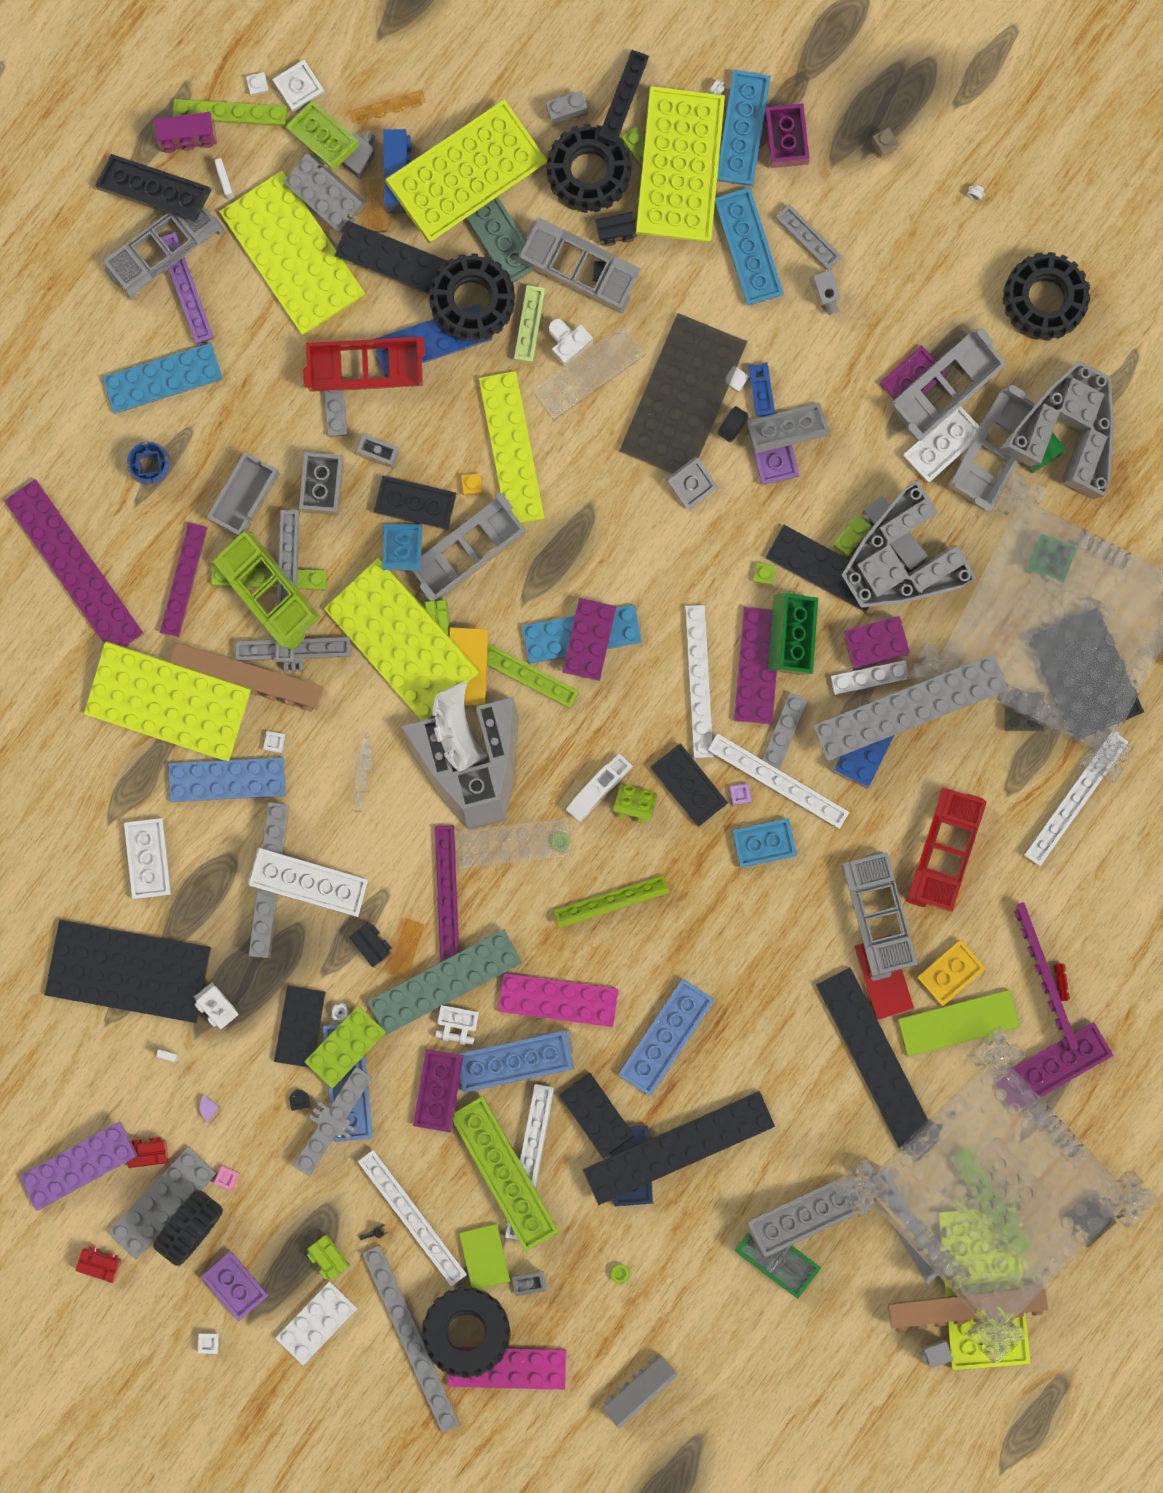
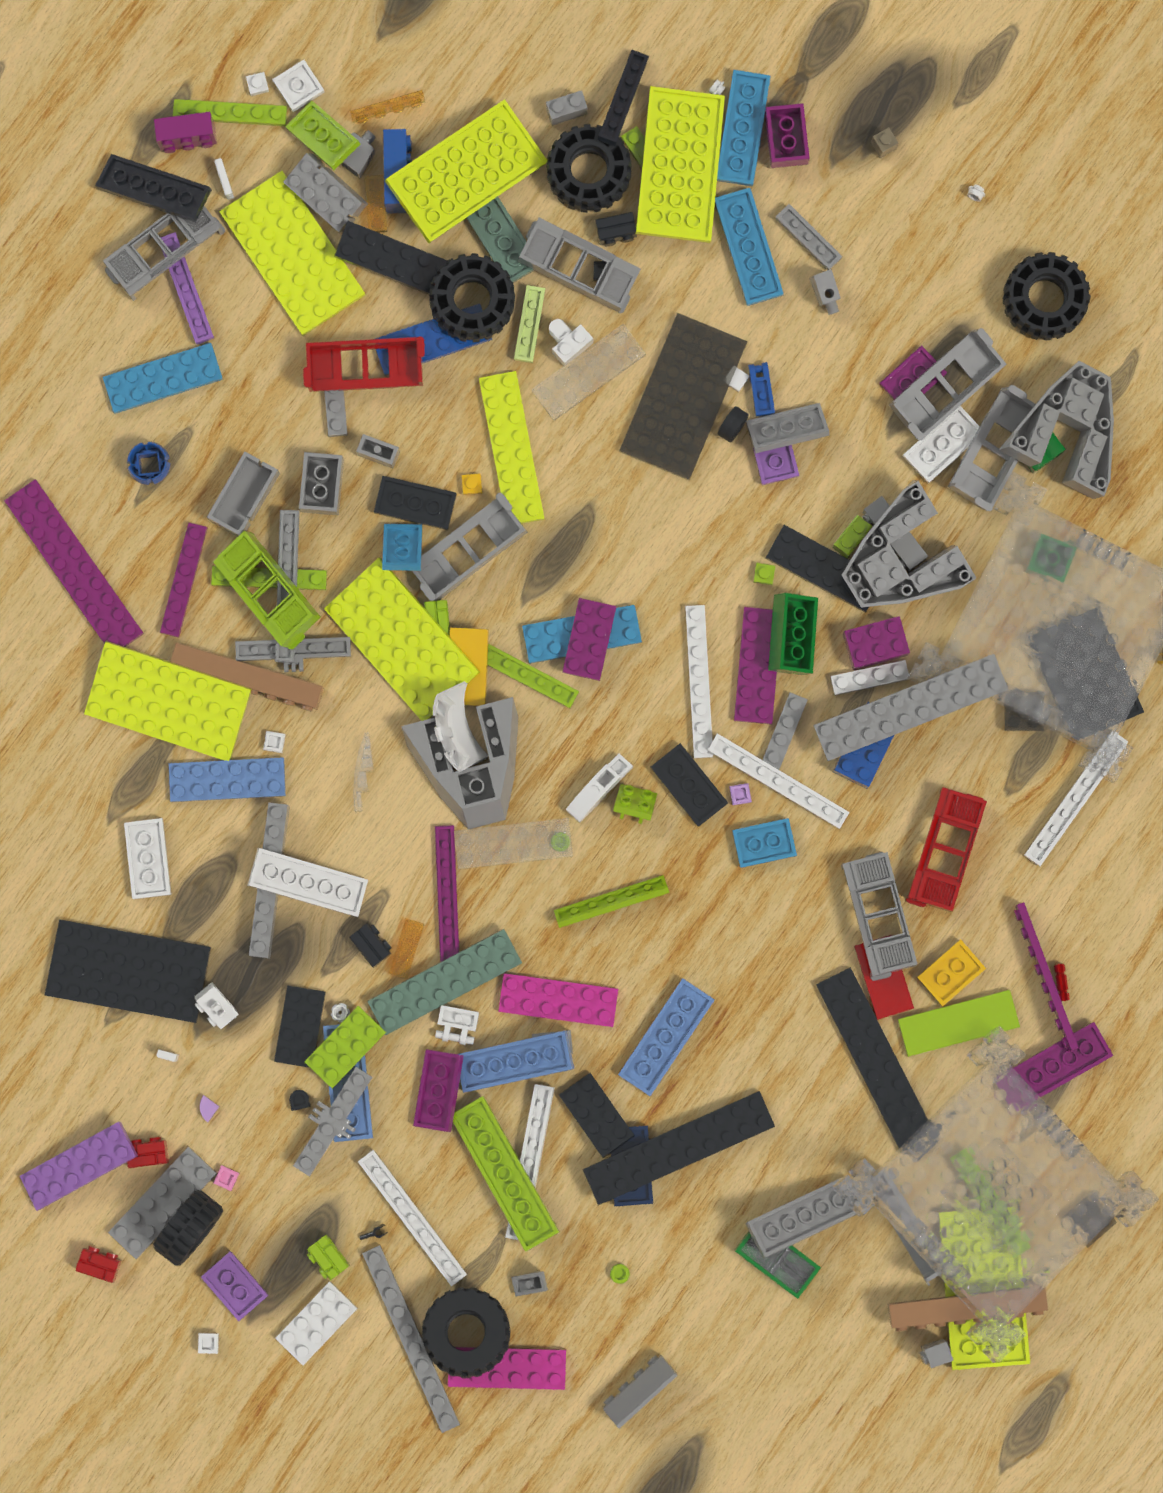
lime tile [459,1224,510,1289] -> none
light grey plate [666,456,718,510] -> none

